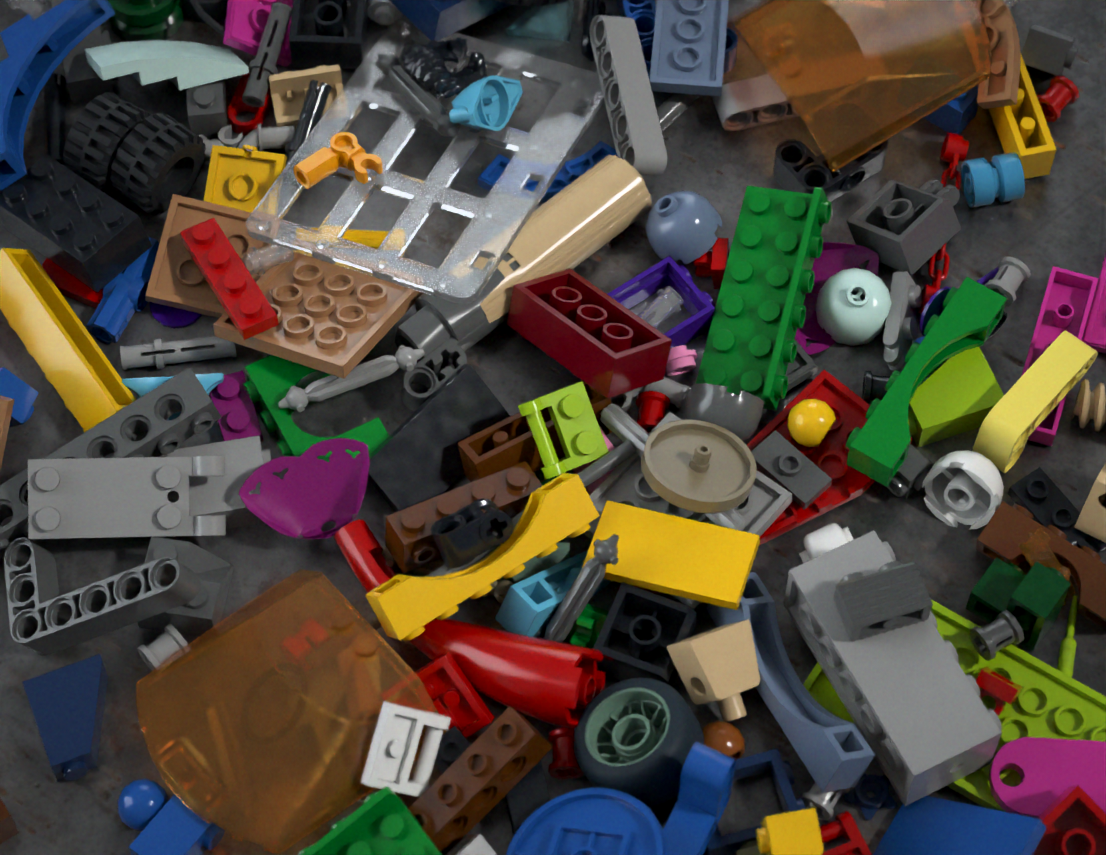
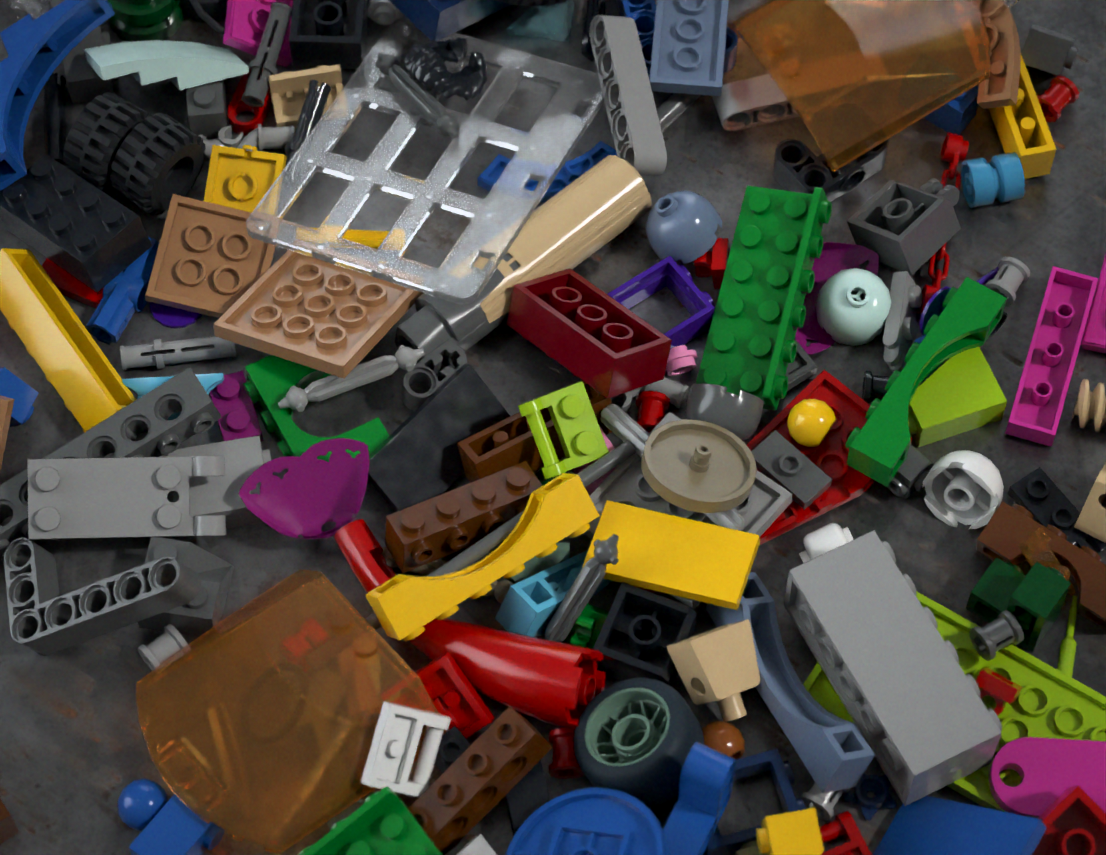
dark blue slope [22,654,108,782] -> none
red plate [180,218,279,340] -> none
clear pin [243,238,294,276] -> none
light orange bar [294,132,383,189] -> none
black piece [430,498,513,568] -> none
medium azure hat [450,75,523,131] -> none
clear pin [637,286,684,329] -> none
dark grey brick [833,561,932,642] -> none
light yellow beam [972,330,1098,473] -> none

